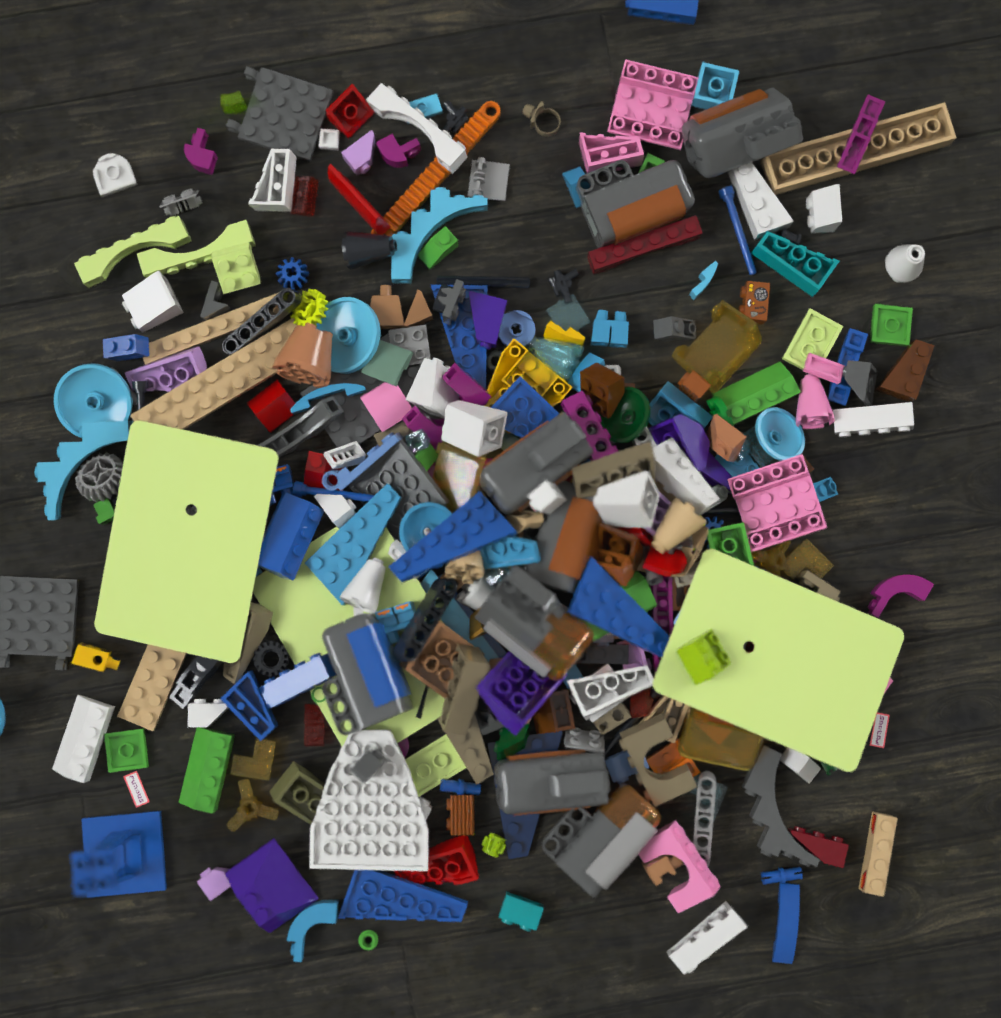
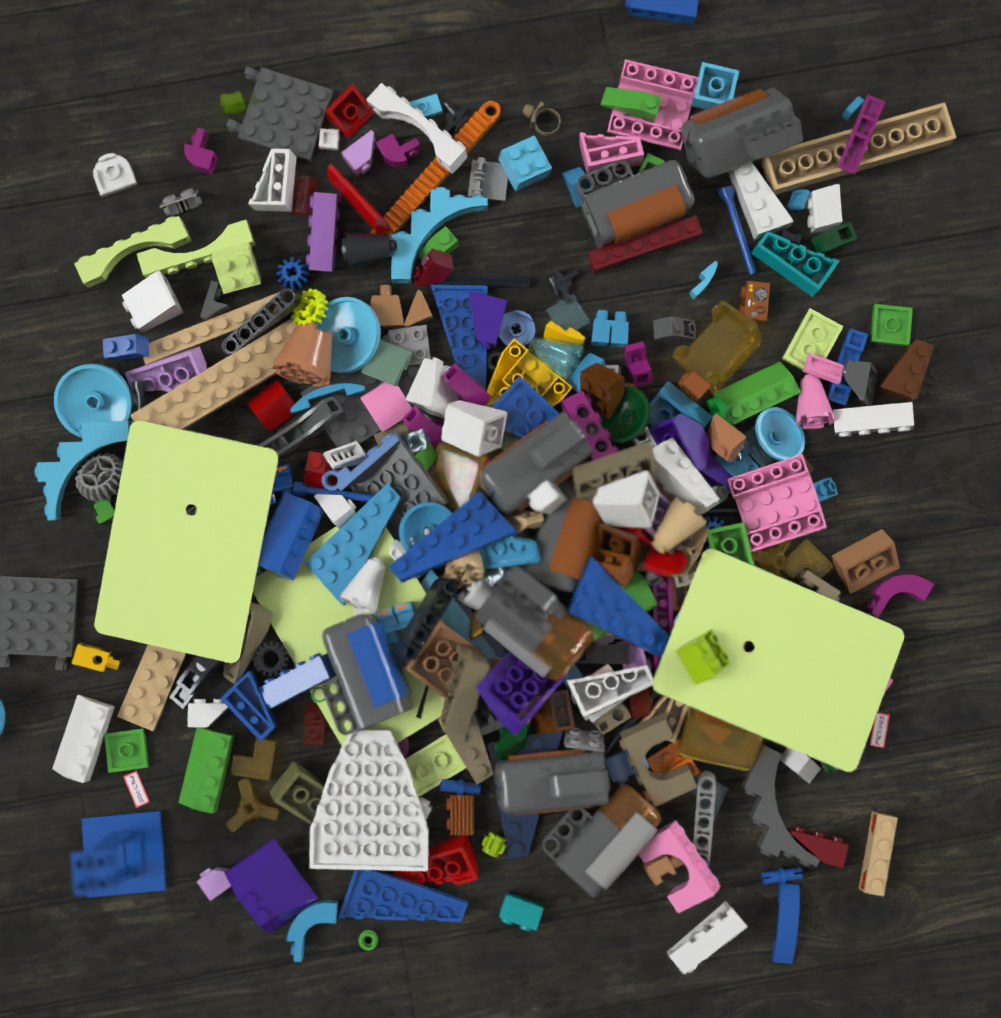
dark grey slope [349,748,386,784] -> none
dark grey piece [433,279,466,326] -> none
white cone [885,244,925,283] -> none
none -> medium lavender wedge [306,192,342,272]
none -> dark red slope [413,248,453,287]
none -> medium azure brick [498,135,552,192]
none -> bright green slope [600,87,662,123]
none -> magenta brick [624,341,653,388]
none -> dark azure tile [787,189,811,210]
none -> dark green slope [811,221,857,255]
none -> medium nougat slope [832,529,900,594]
none -> dark azure tile [842,96,864,120]

